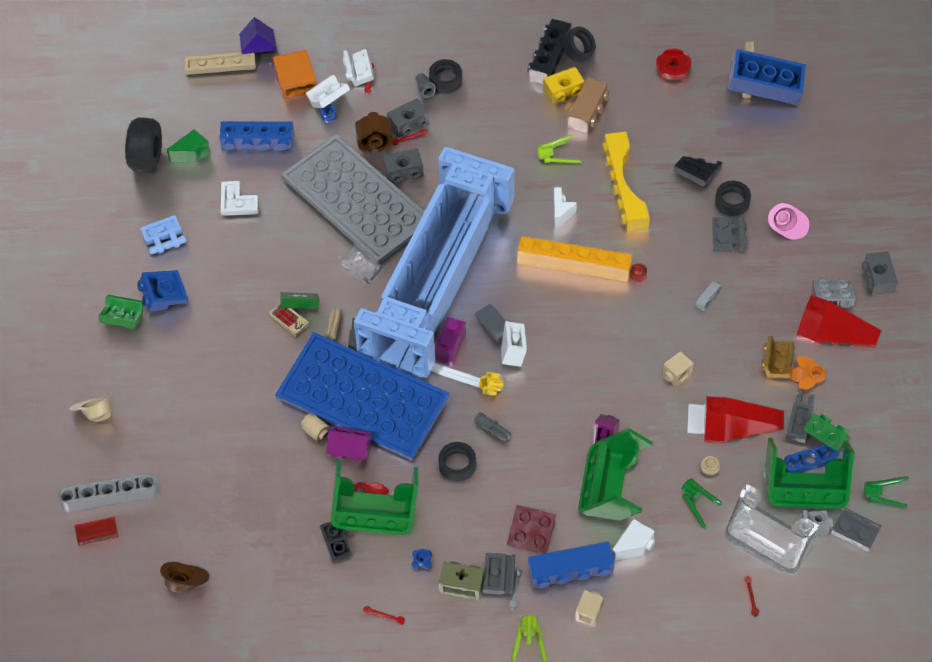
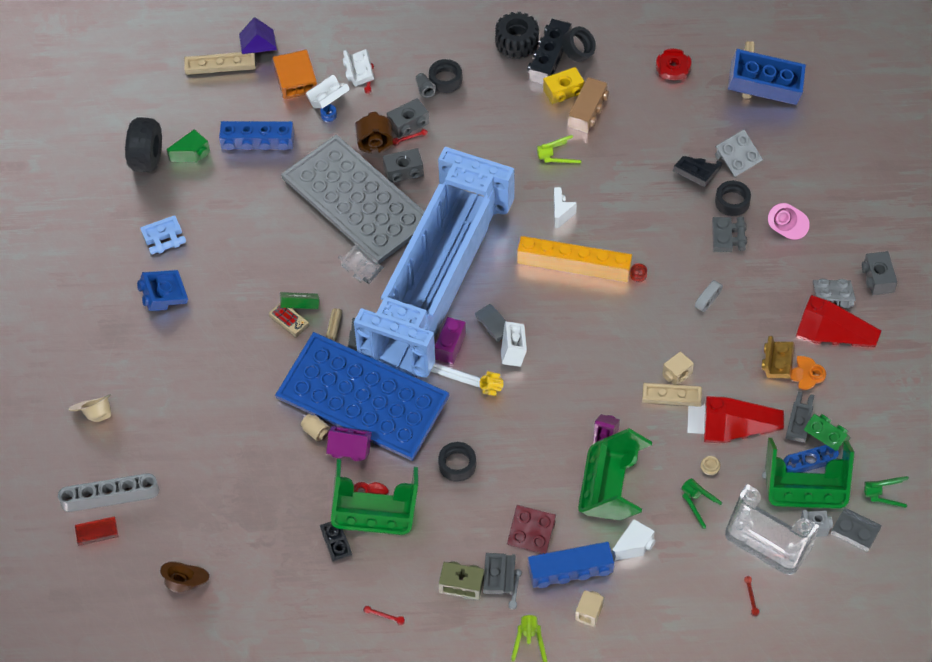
green bracket [99,294,143,328] -> none
white plate [221,181,258,216] -> none
blue plate [412,549,432,569] -> none
dark grey axle [474,412,511,441] -> none
yellow arch [602,131,650,232] -> none
none -> black tyre [495,12,539,59]
none -> tan tile [642,383,702,407]
none -> light grey hinge [715,129,763,177]

